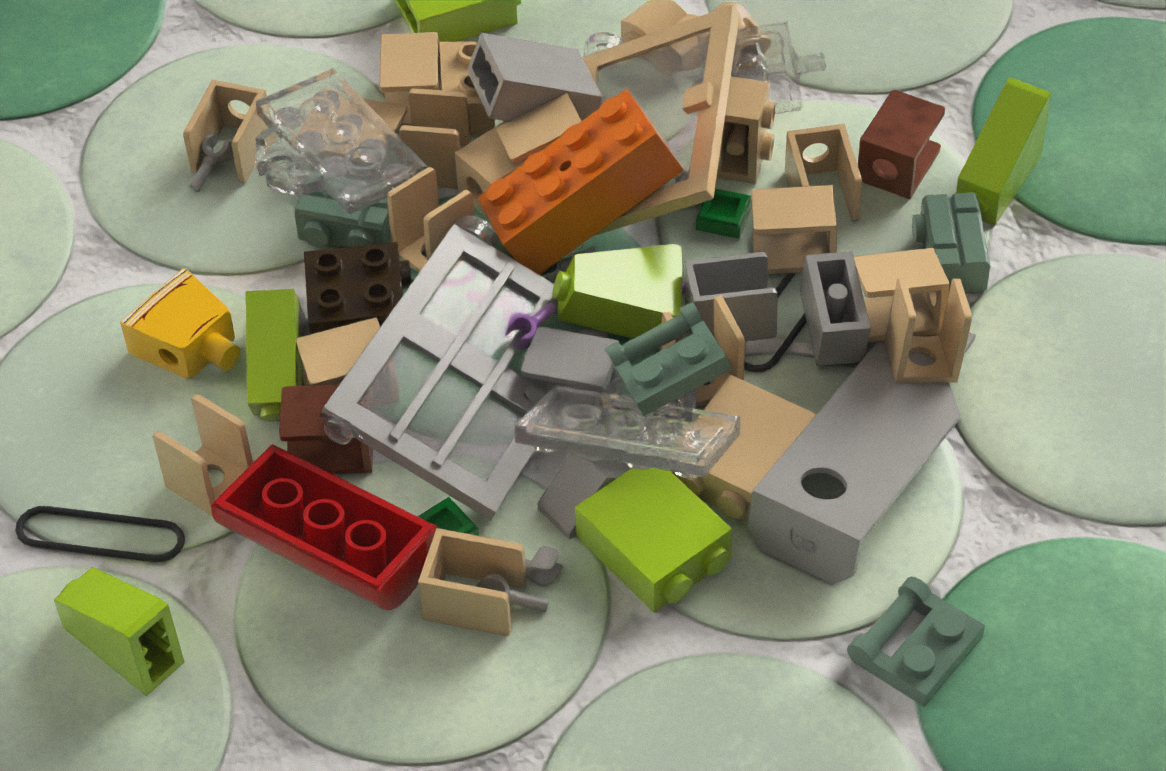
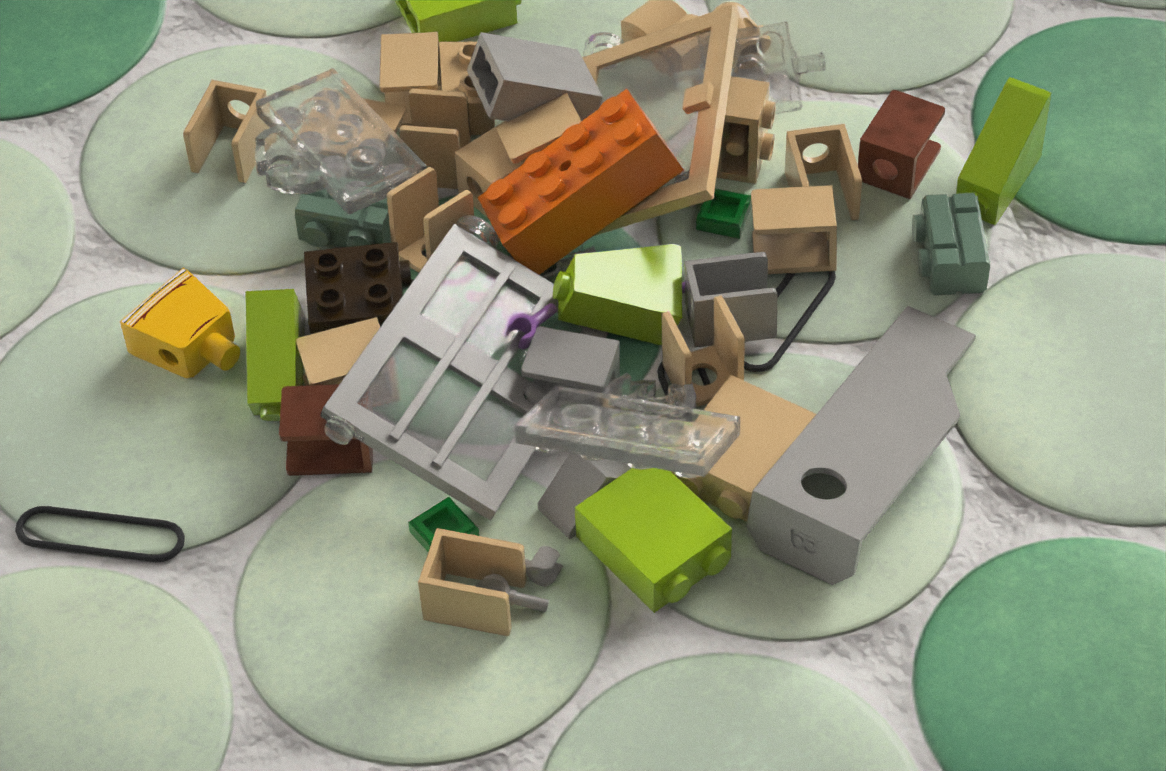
lime slope [54,567,185,696] -> none
tan piece [152,394,253,516] -> none
light grey hand [190,134,233,192] -> none
red brick [211,444,437,611] -> none
sand green plate [605,302,732,416] -> none
light grey brick [800,251,871,366] -> none
sand green plate [847,577,985,707] -> none
tan piece [854,248,950,342] -> none
tan piece [885,278,972,383] -> none

